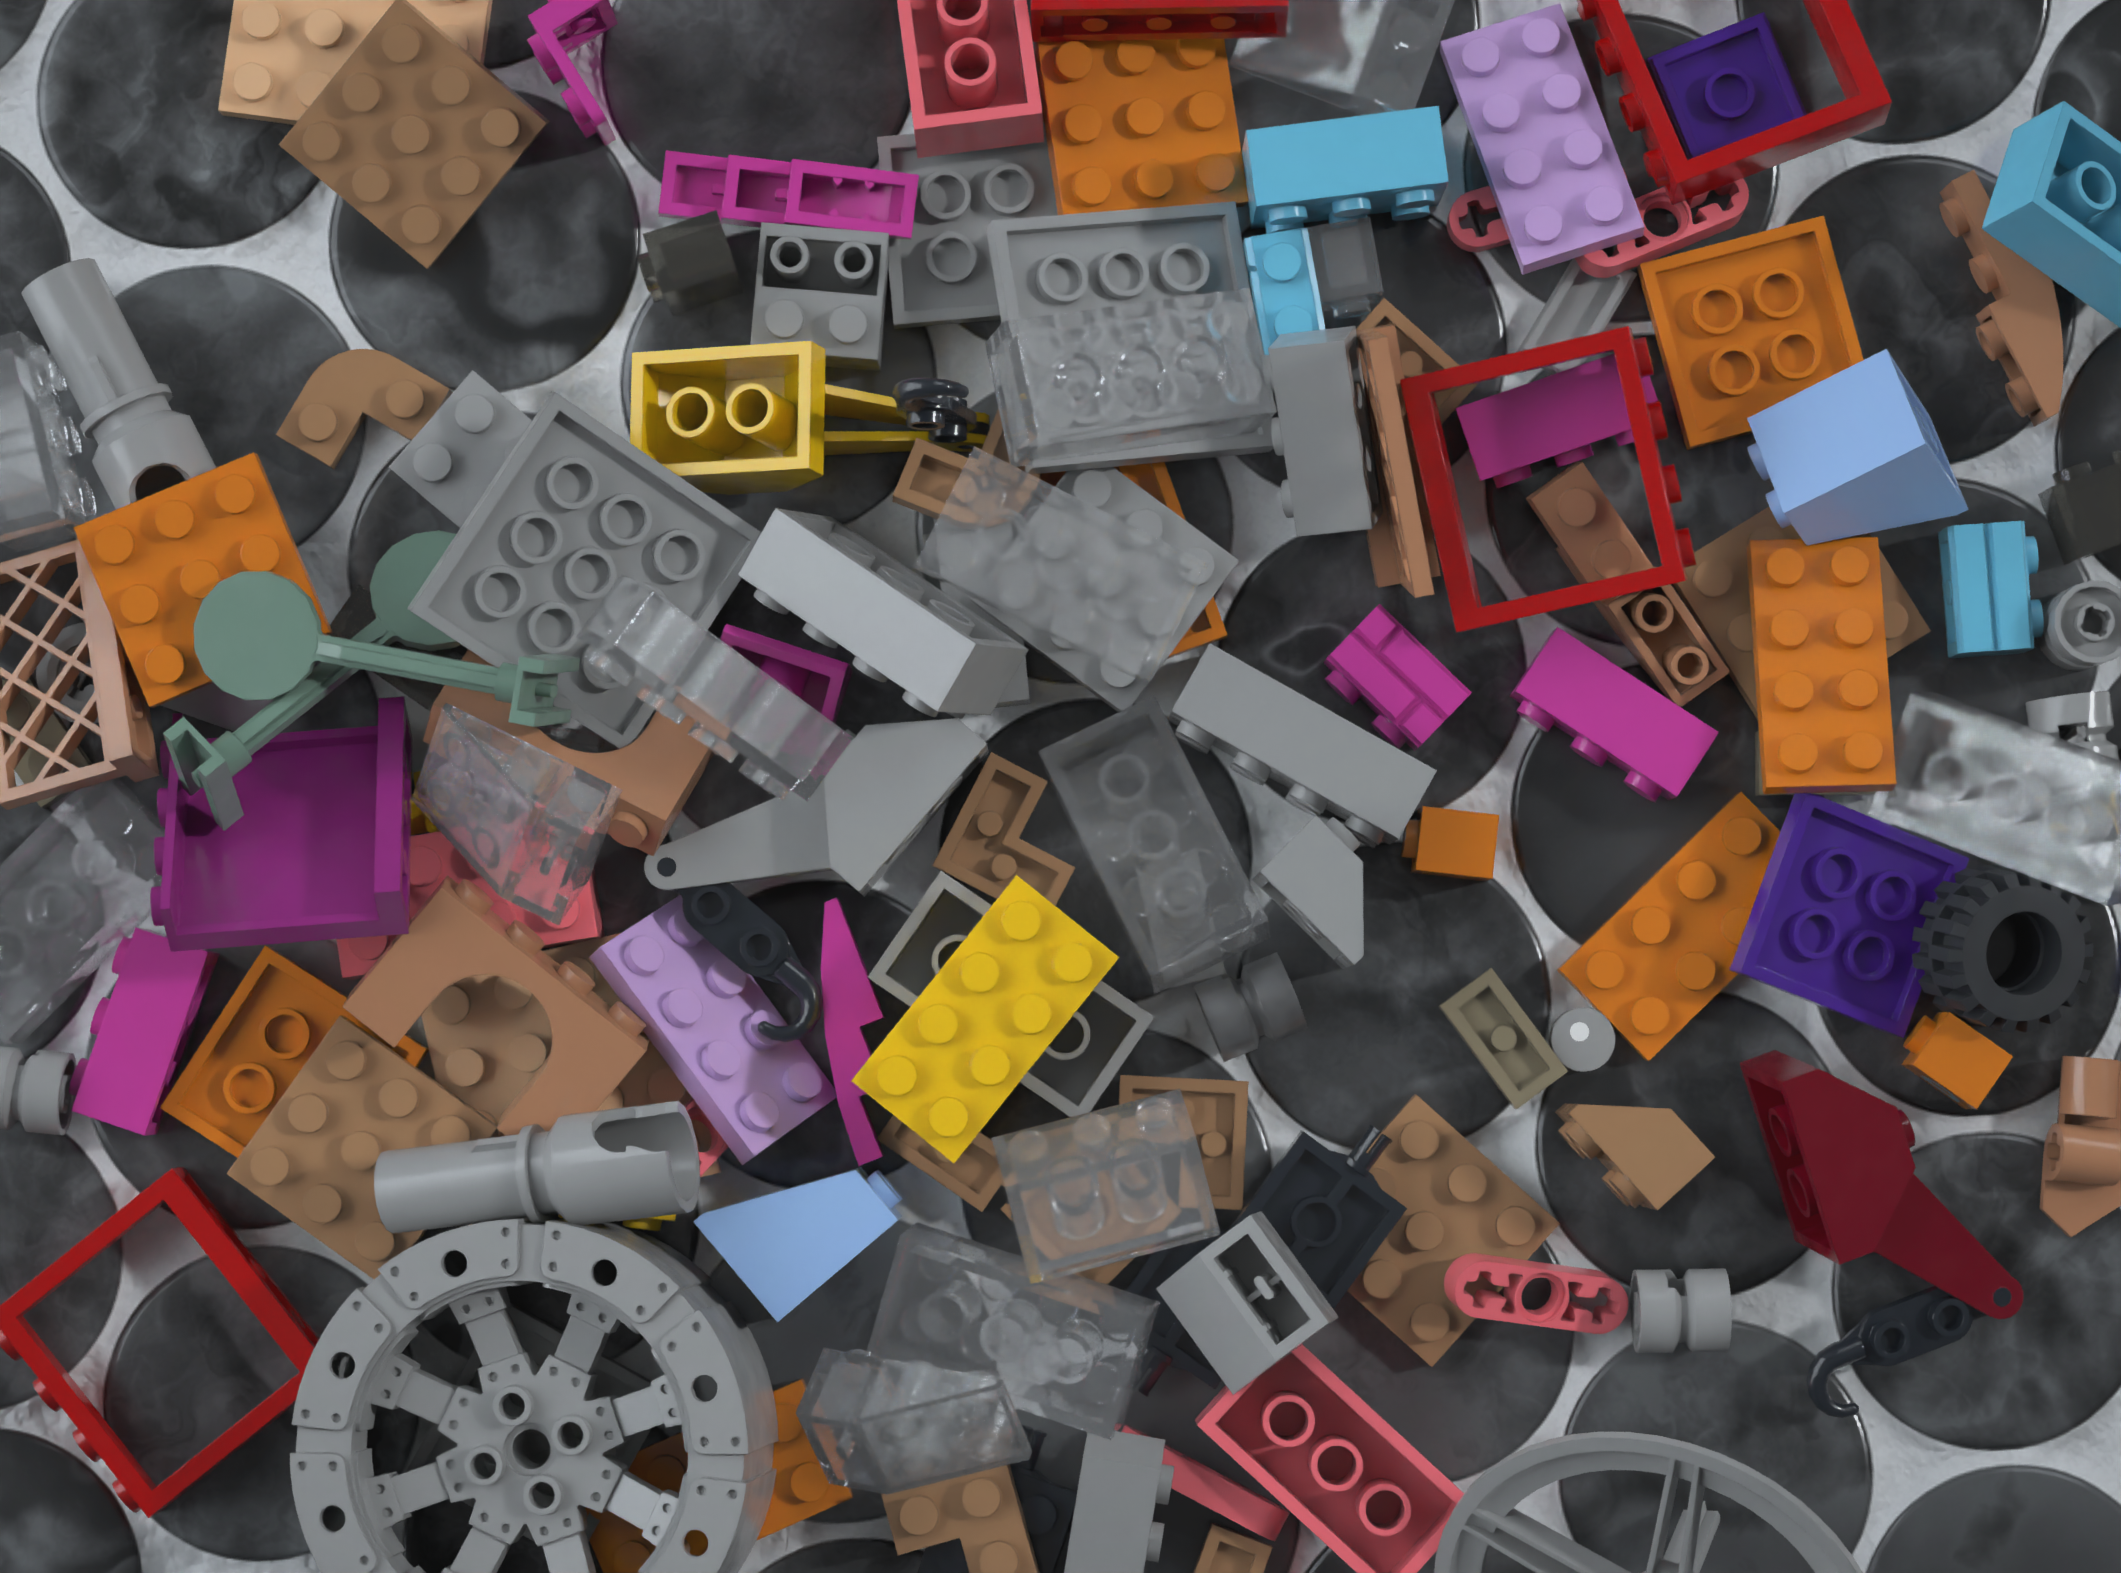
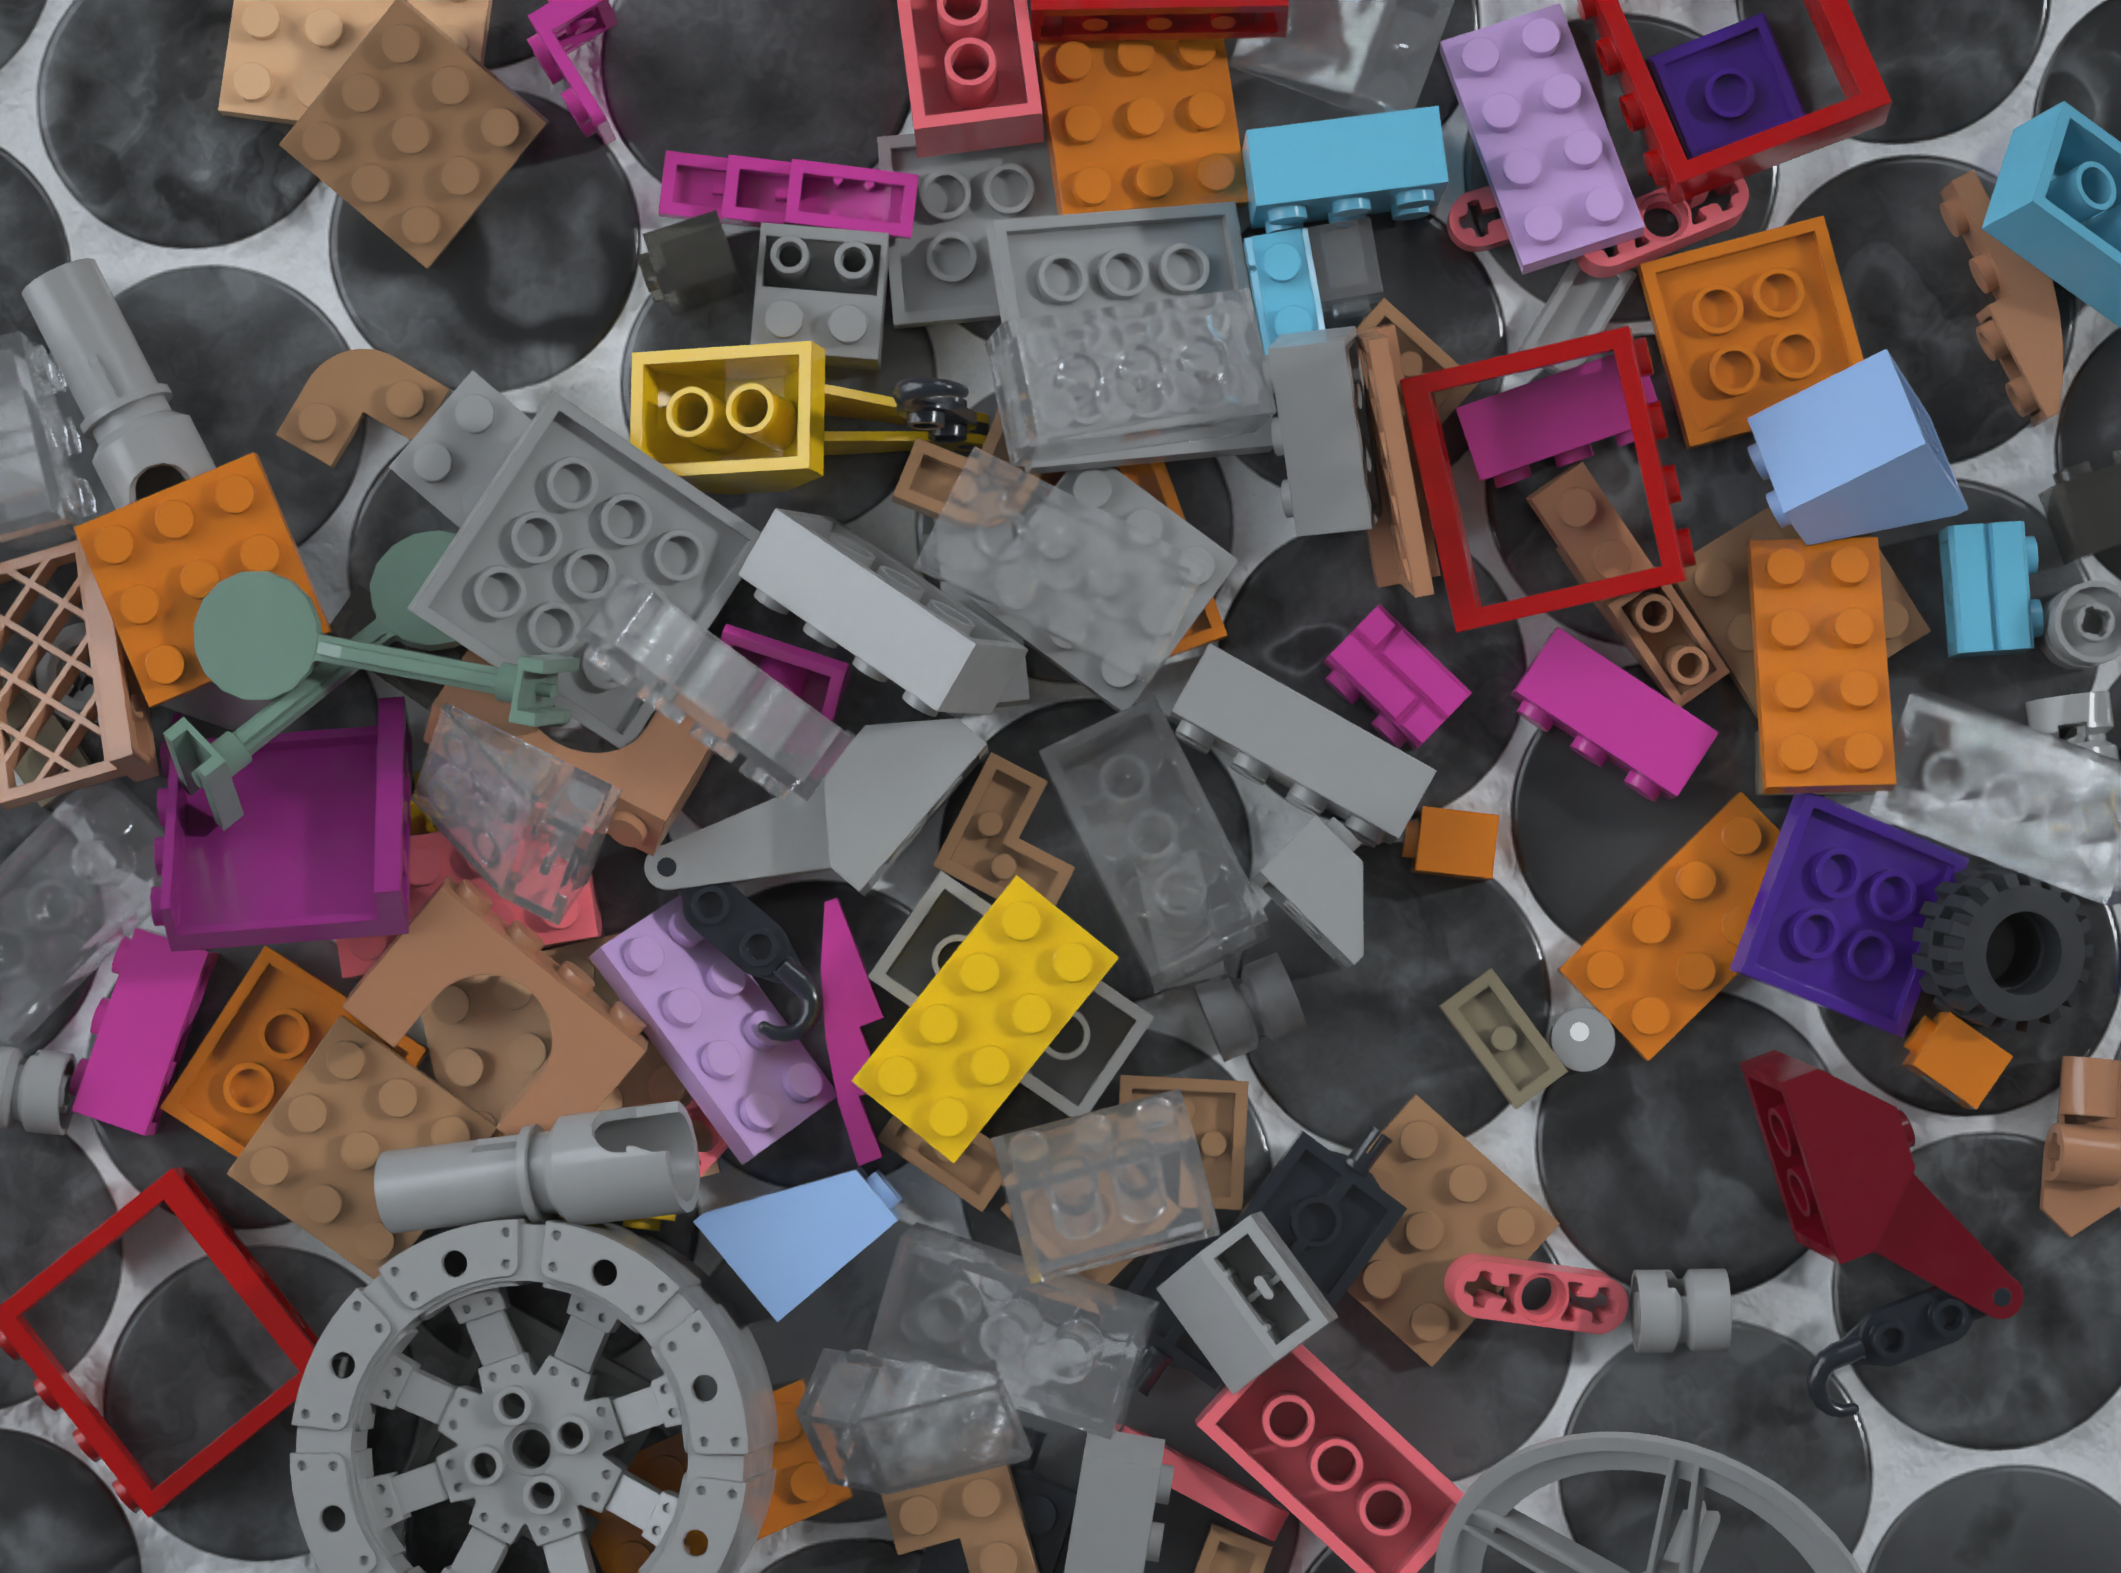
medium nougat slope [1555,1103,1715,1210] -> none

